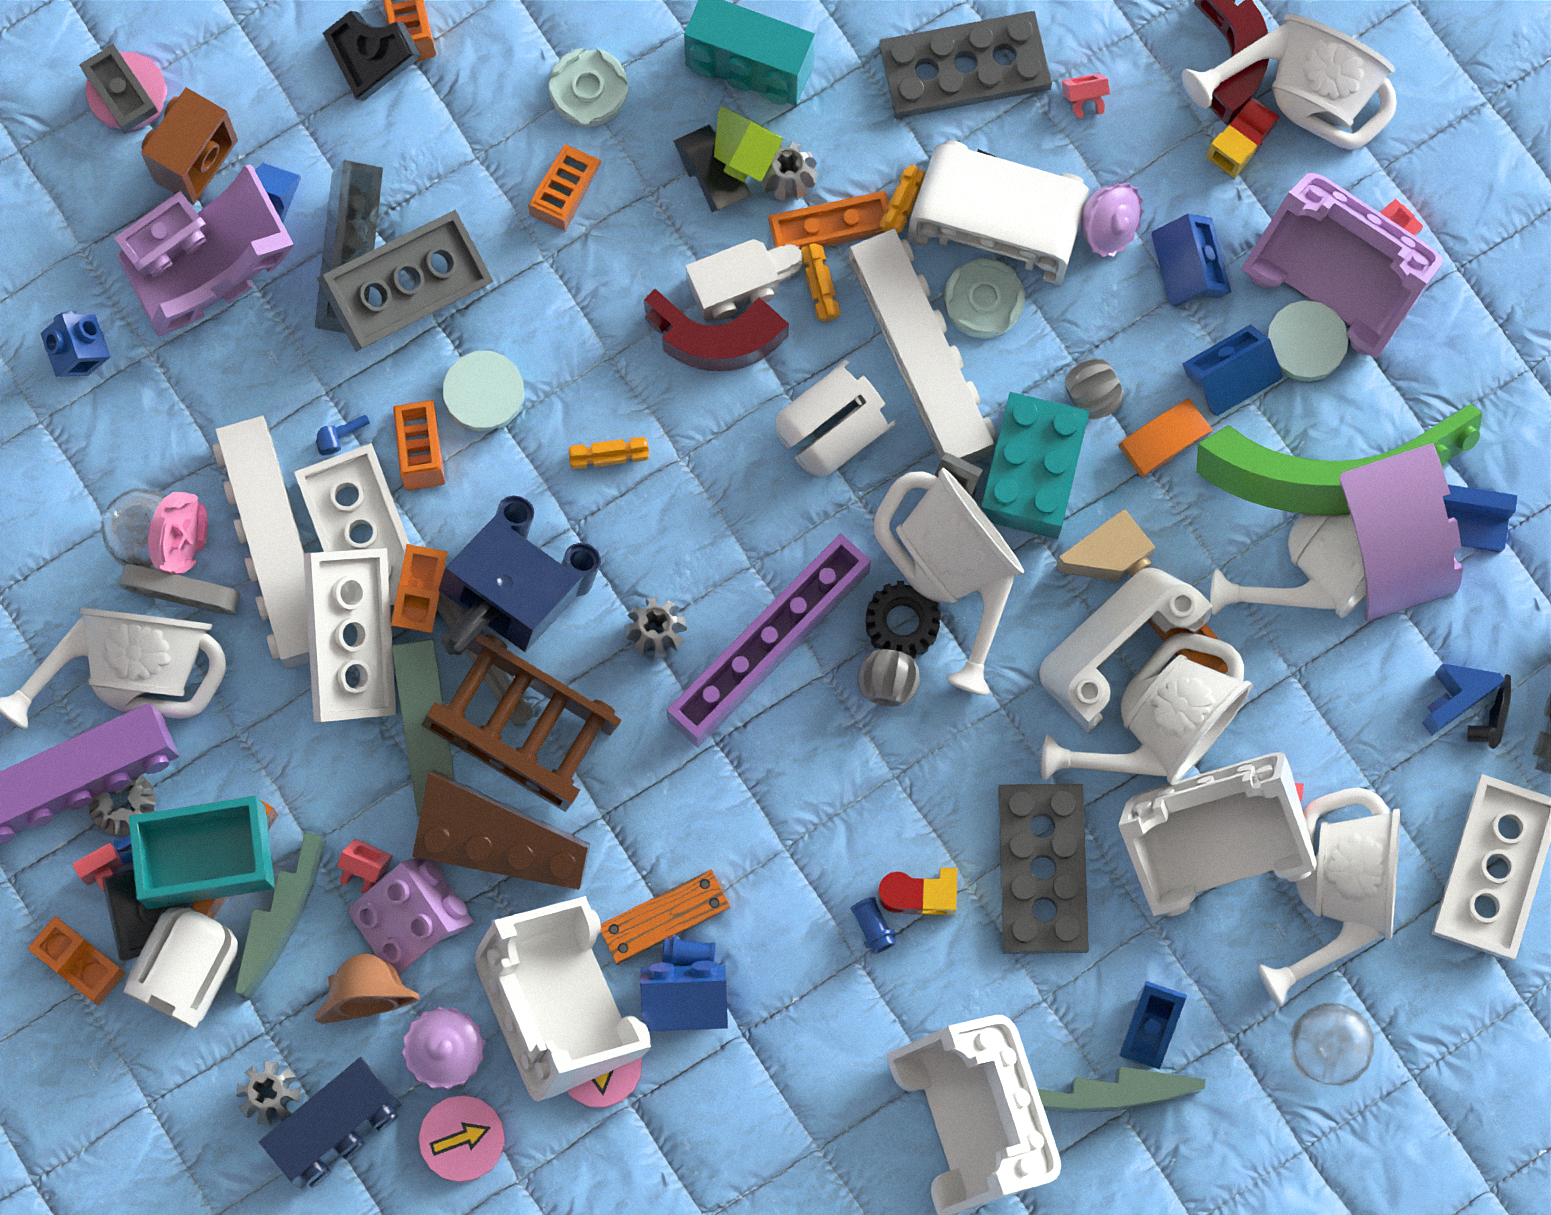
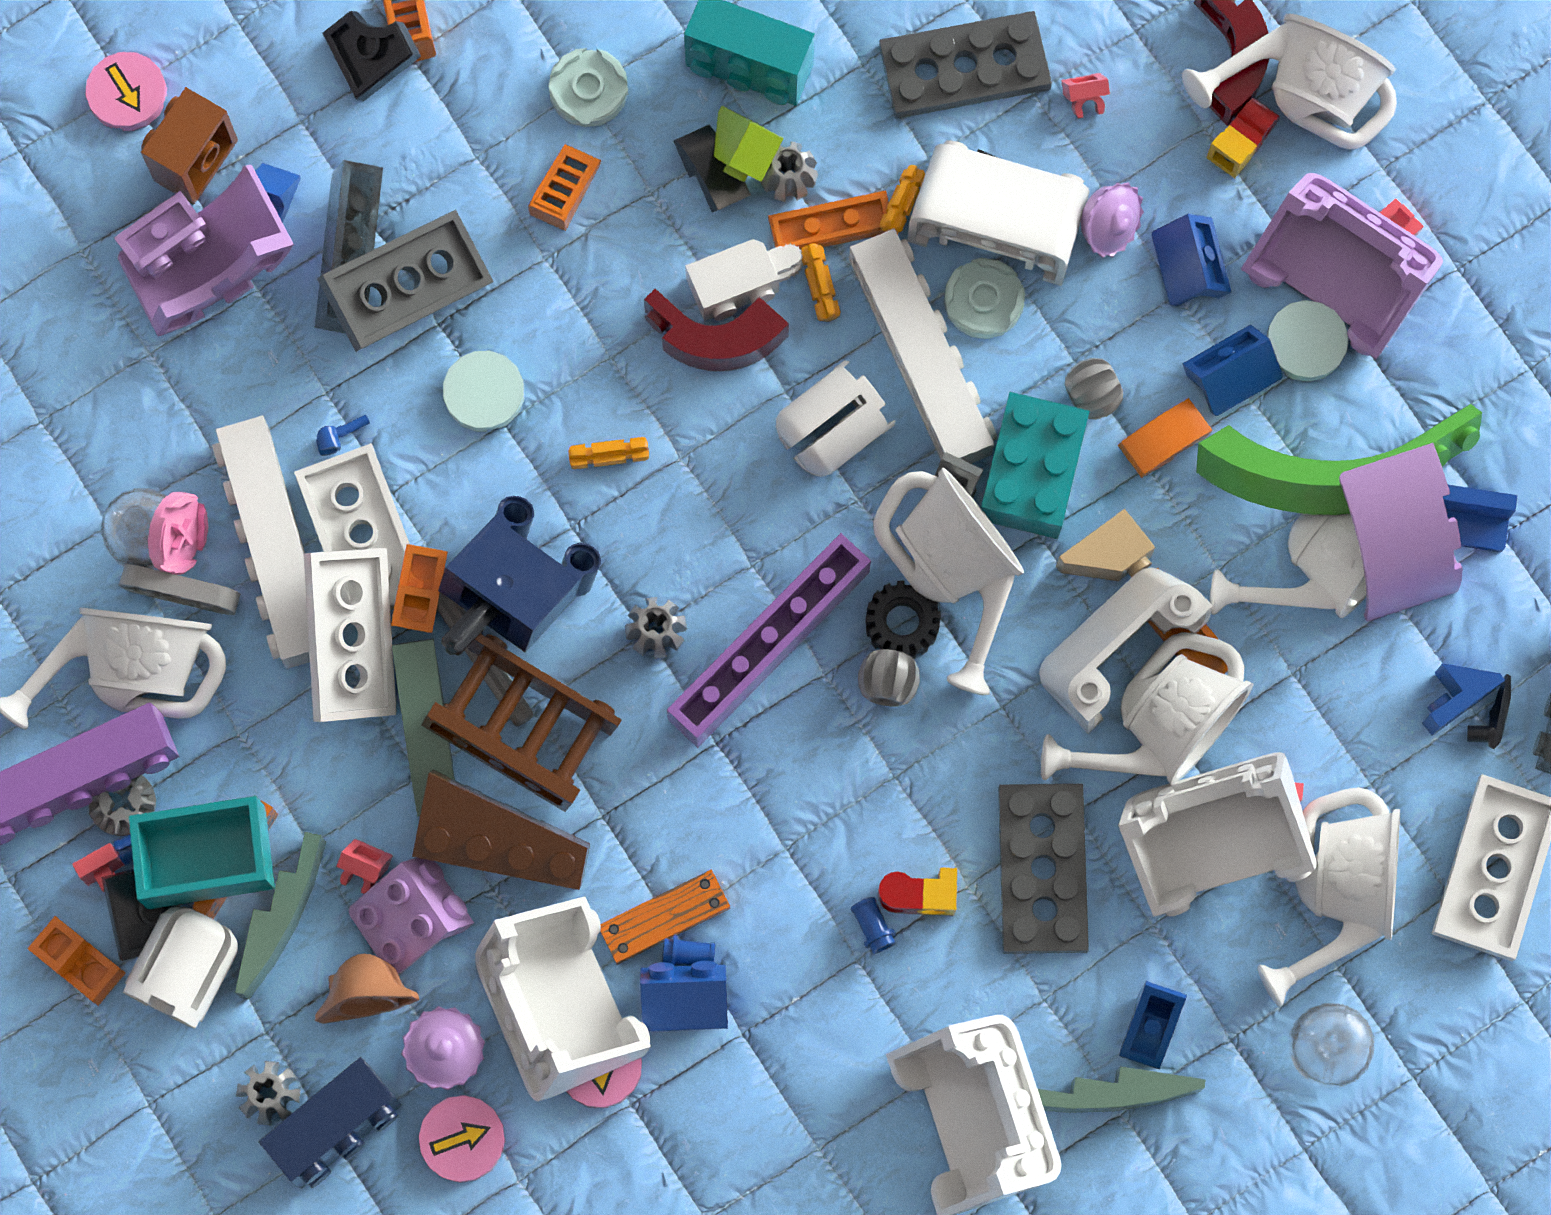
blue brick [40,310,111,377] -> none
dark grey plate [79,44,158,133] -> none
orange slope [393,400,445,491] -> none

